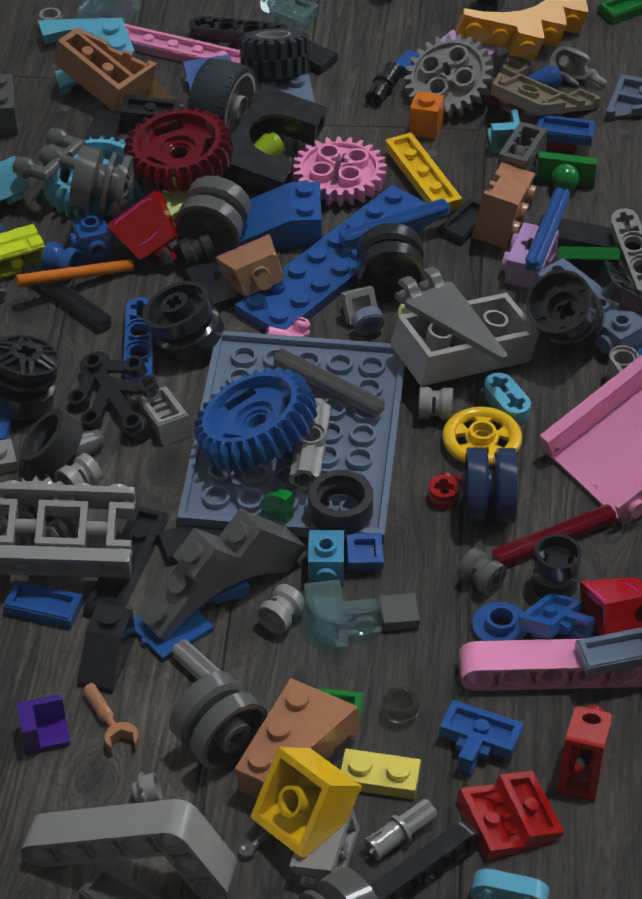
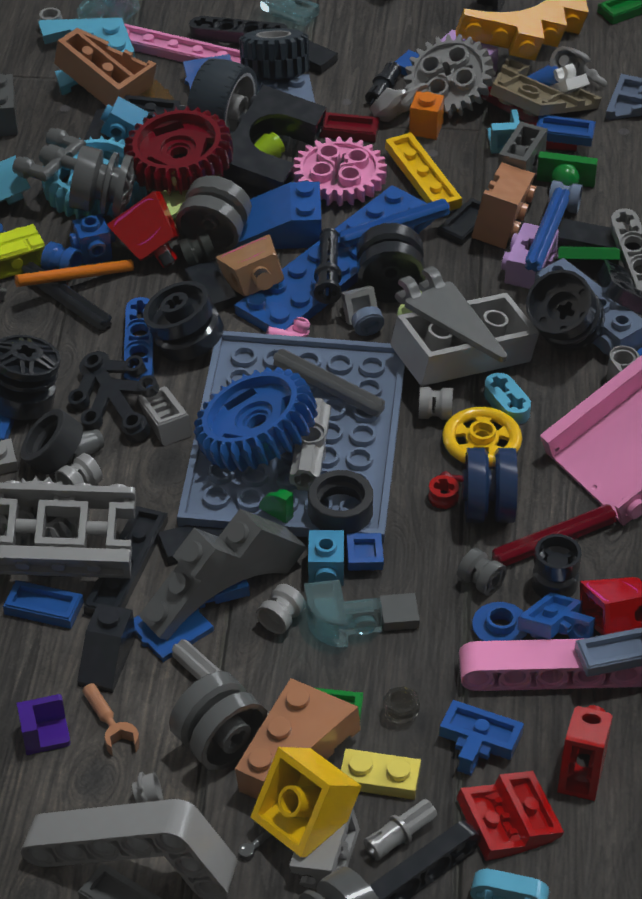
none -> dark azure brick [100,96,149,142]
none -> black pin [313,228,342,304]
none -> dark red tile [319,112,380,142]
none -> light grey piece [369,83,430,122]
none -> sand blue wheel [548,180,583,214]
none -> white tile [550,63,589,93]

